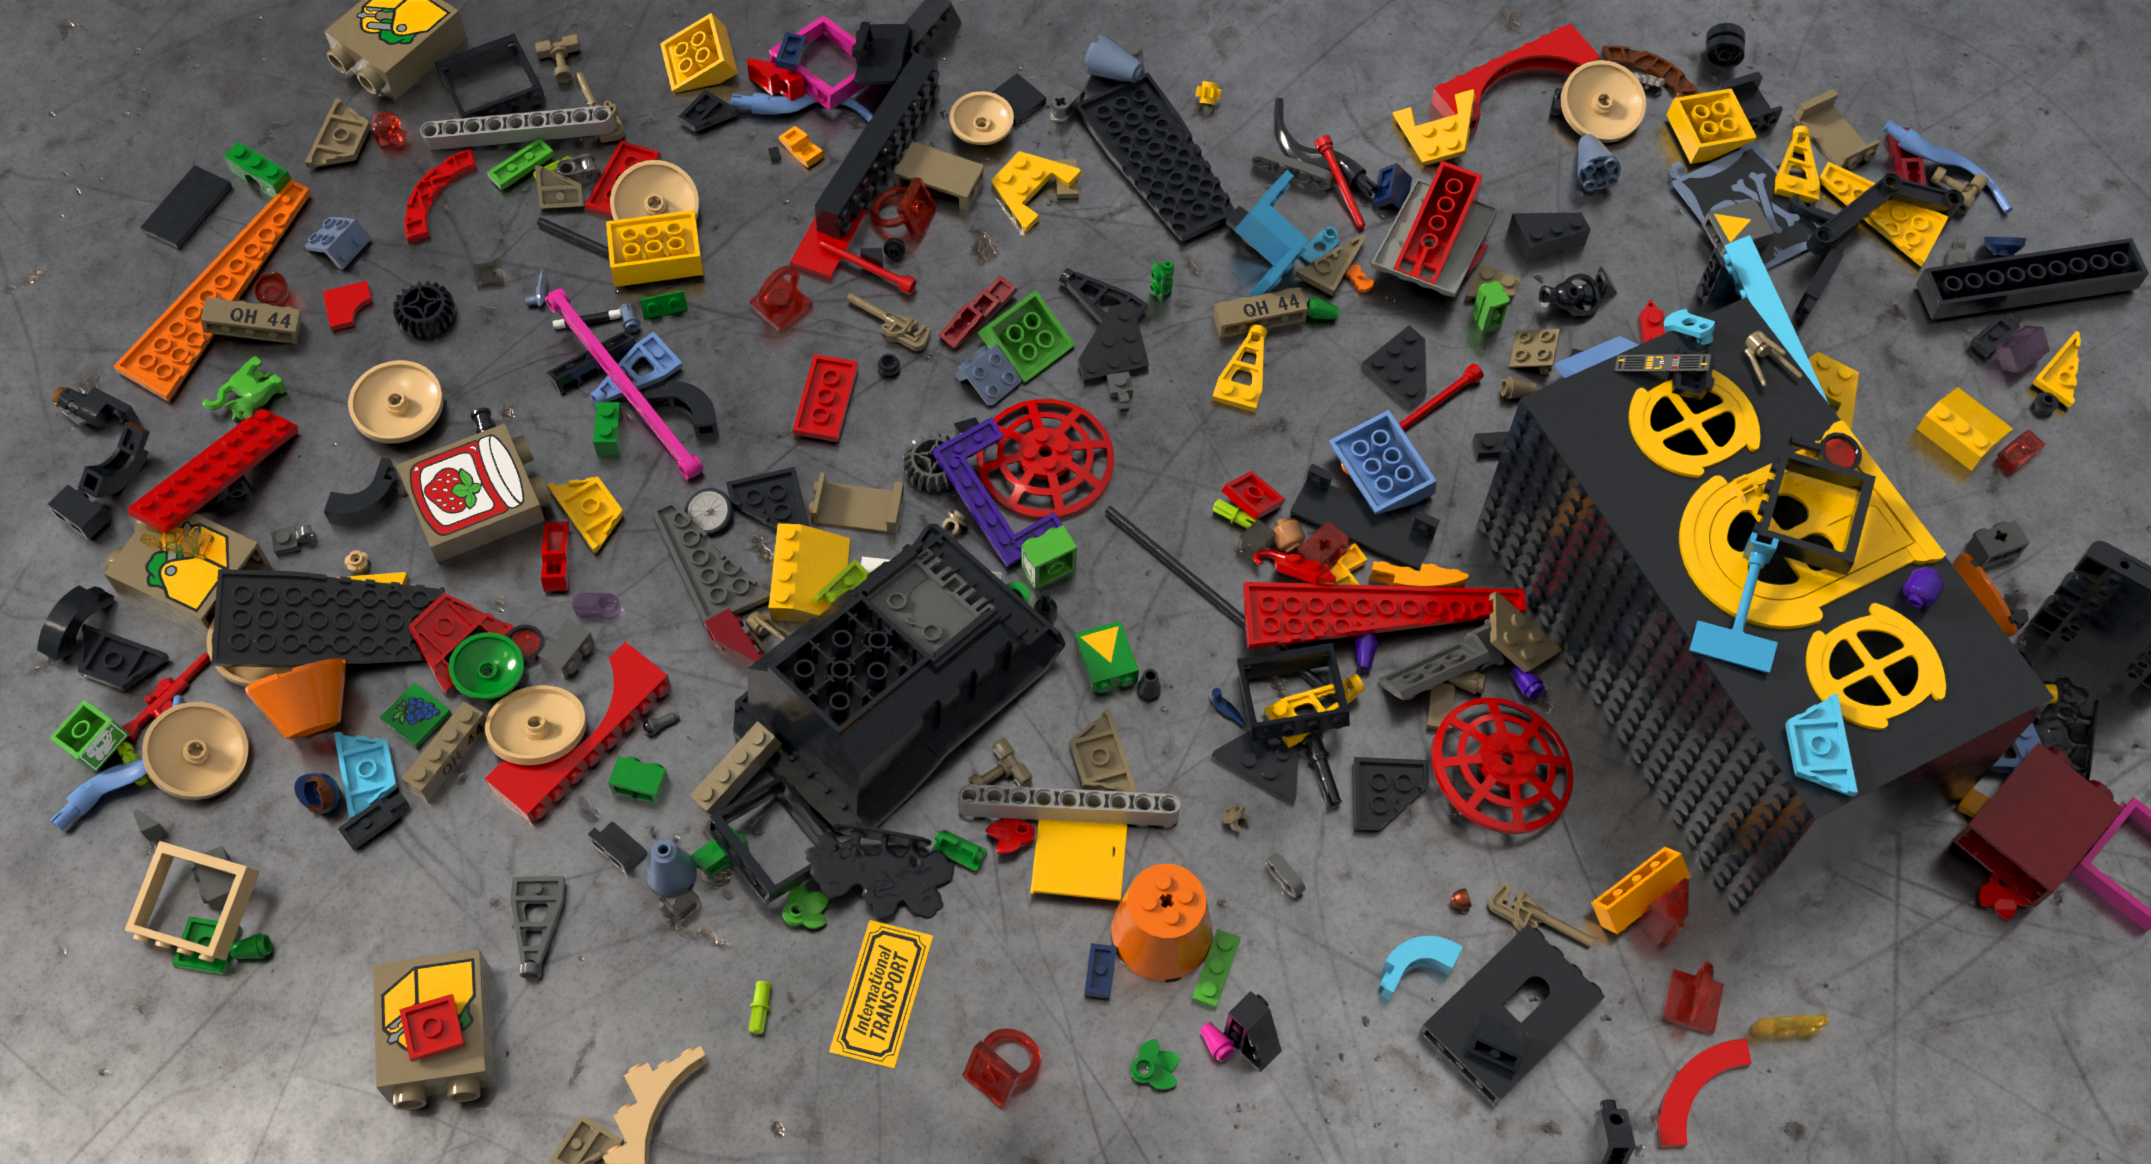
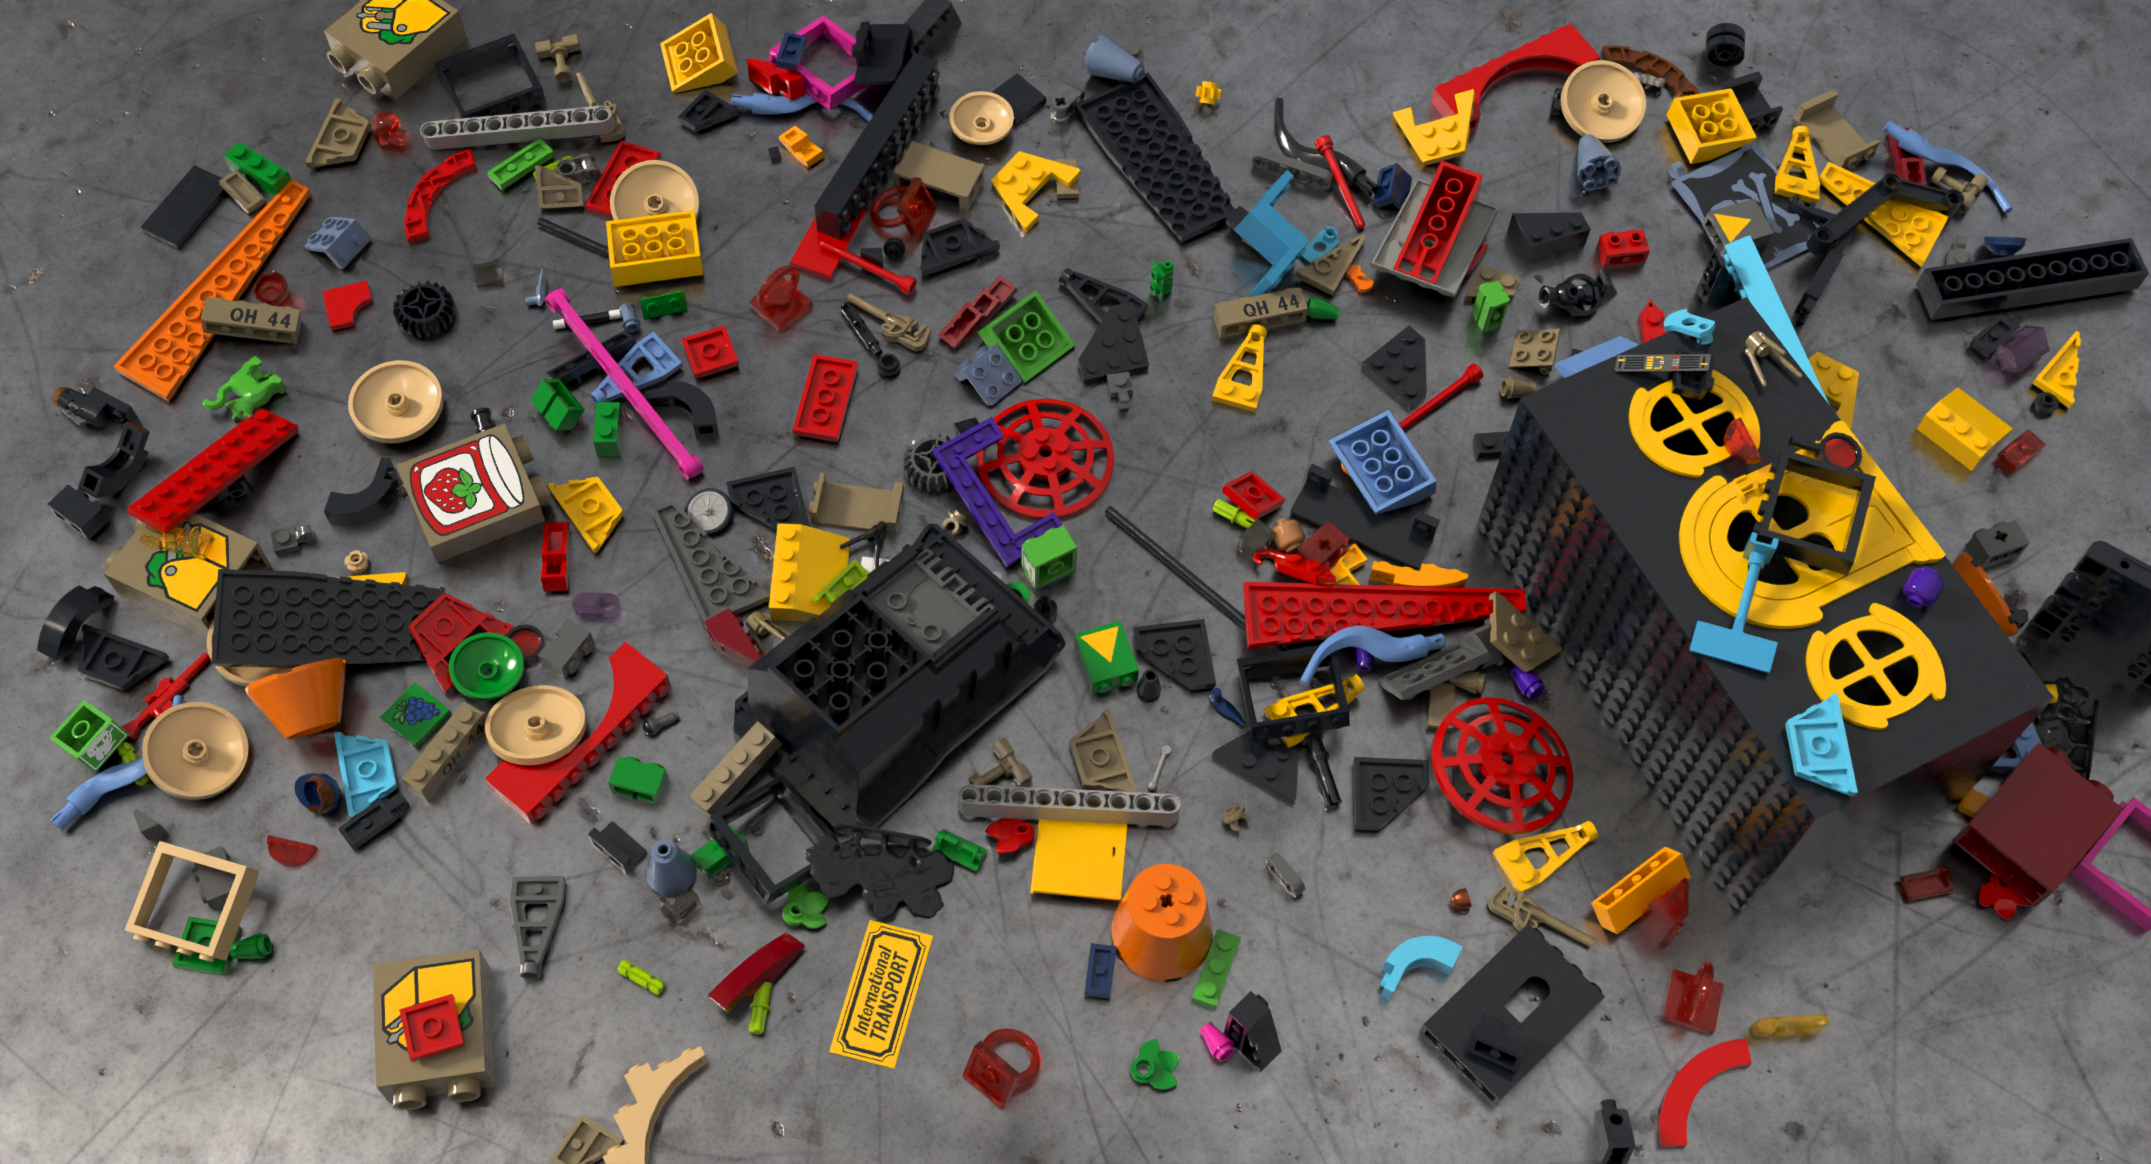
none -> dark tan tile [219,169,266,215]
none -> clear red tile [266,835,318,867]
none -> green piece [530,379,585,431]
none -> lime axle [617,959,665,995]
none -> red plate [681,325,739,379]
none -> dark red slope [708,932,805,1013]
none -> black piece [840,301,883,357]
none -> black plant [840,521,887,570]
none -> black wing [920,218,1000,277]
none -> black plate [1133,619,1216,690]
none -> light grey hinge [1148,745,1171,791]
none -> medium blue animal [1299,626,1446,686]
none -> yellow plate [1493,821,1598,893]
none -> red brick [1596,230,1650,268]
none -> clear red tile [1723,417,1762,464]
none -> clear red tile [1899,867,1956,900]

